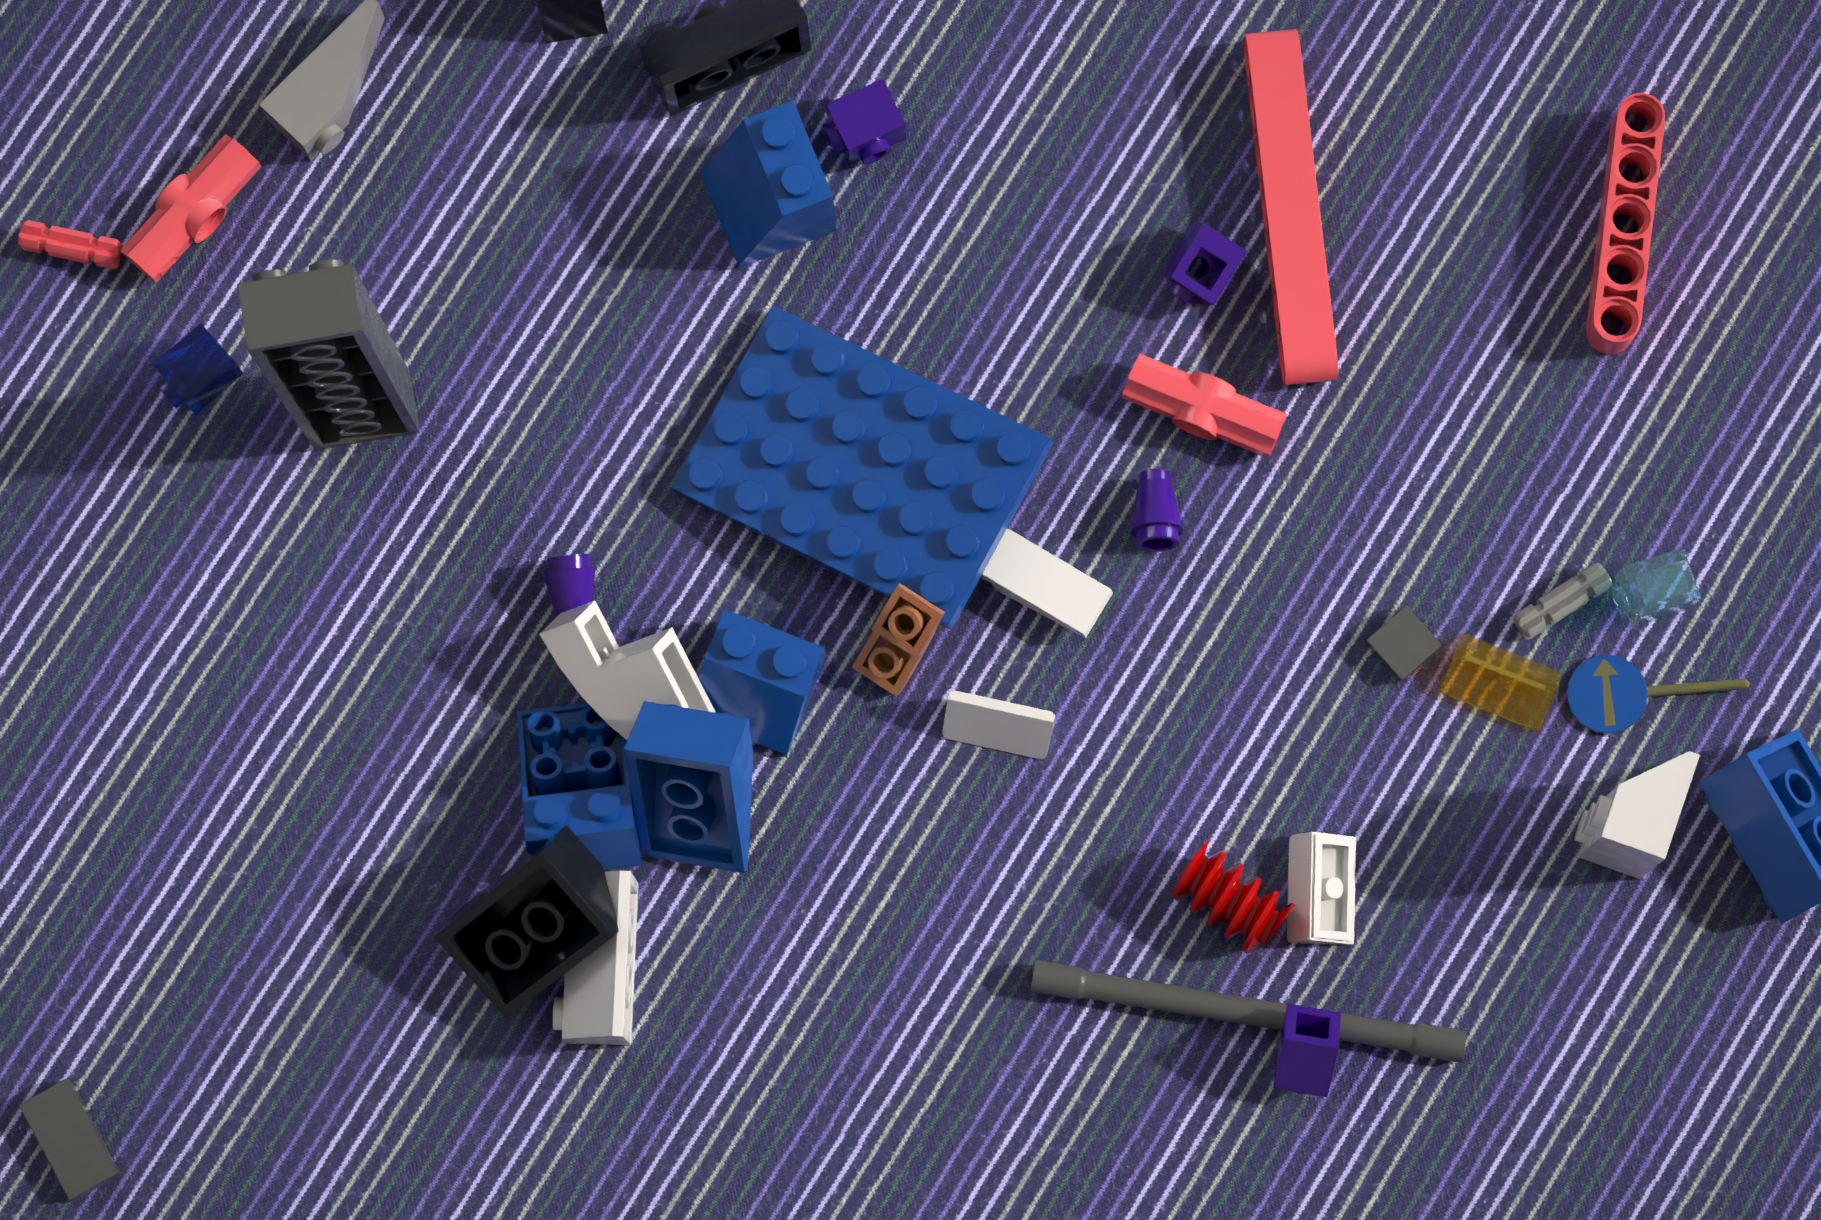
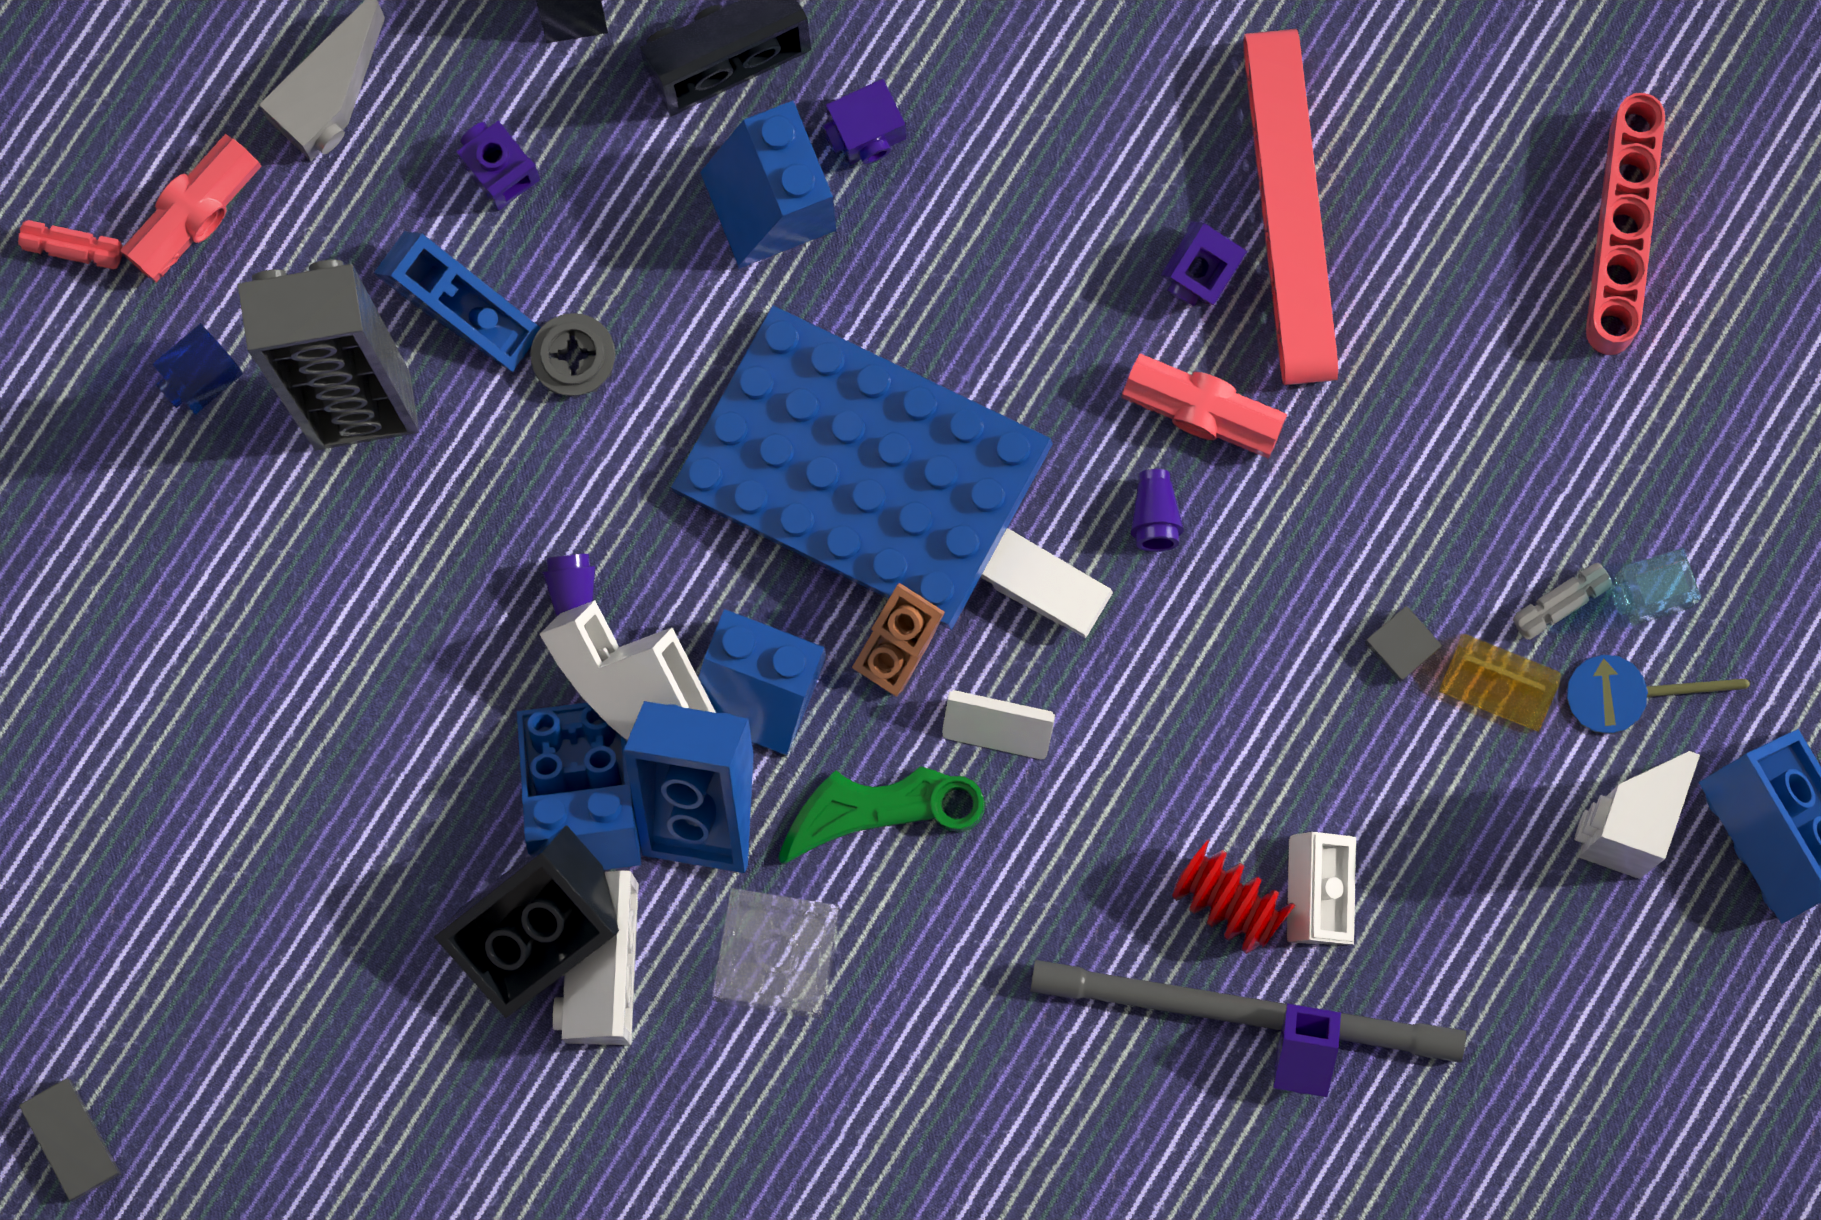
none -> blue slope [374,231,541,372]
none -> dark purple brick [456,120,540,211]
none -> dark grey gear [531,313,616,398]
none -> clear brick [712,888,841,1019]
none -> green piece [779,766,985,864]

